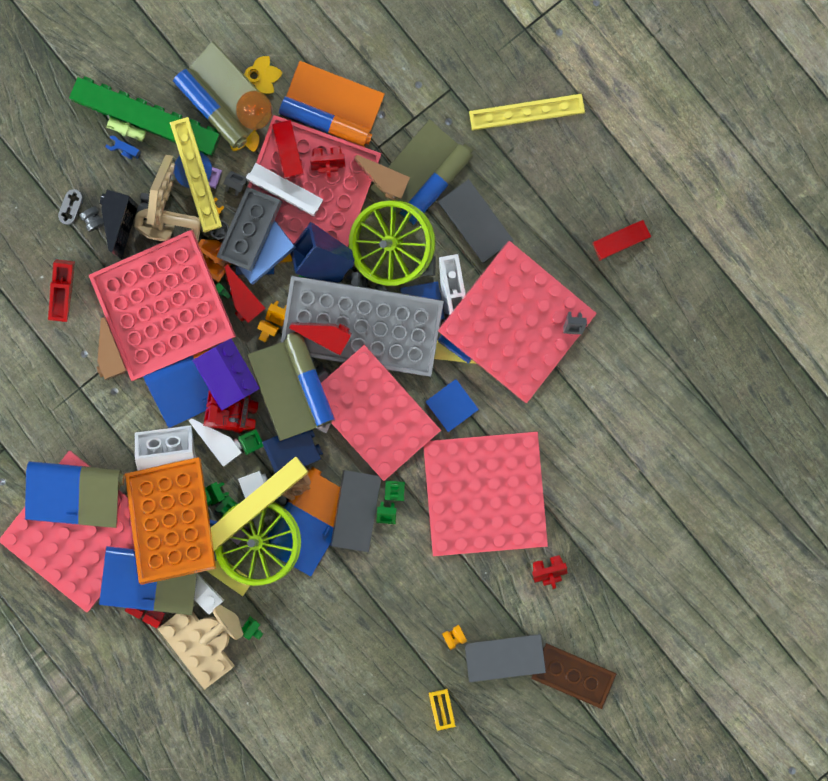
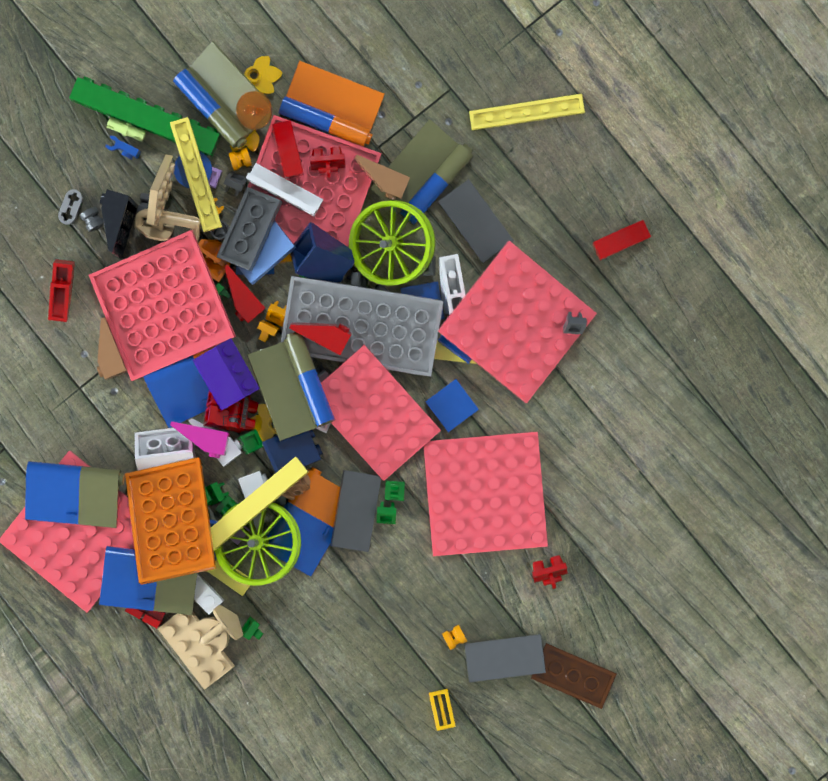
none -> dark pink slope [170,422,230,458]
none -> light orange wheel [229,147,252,171]
none -> yellow plate [250,404,277,442]

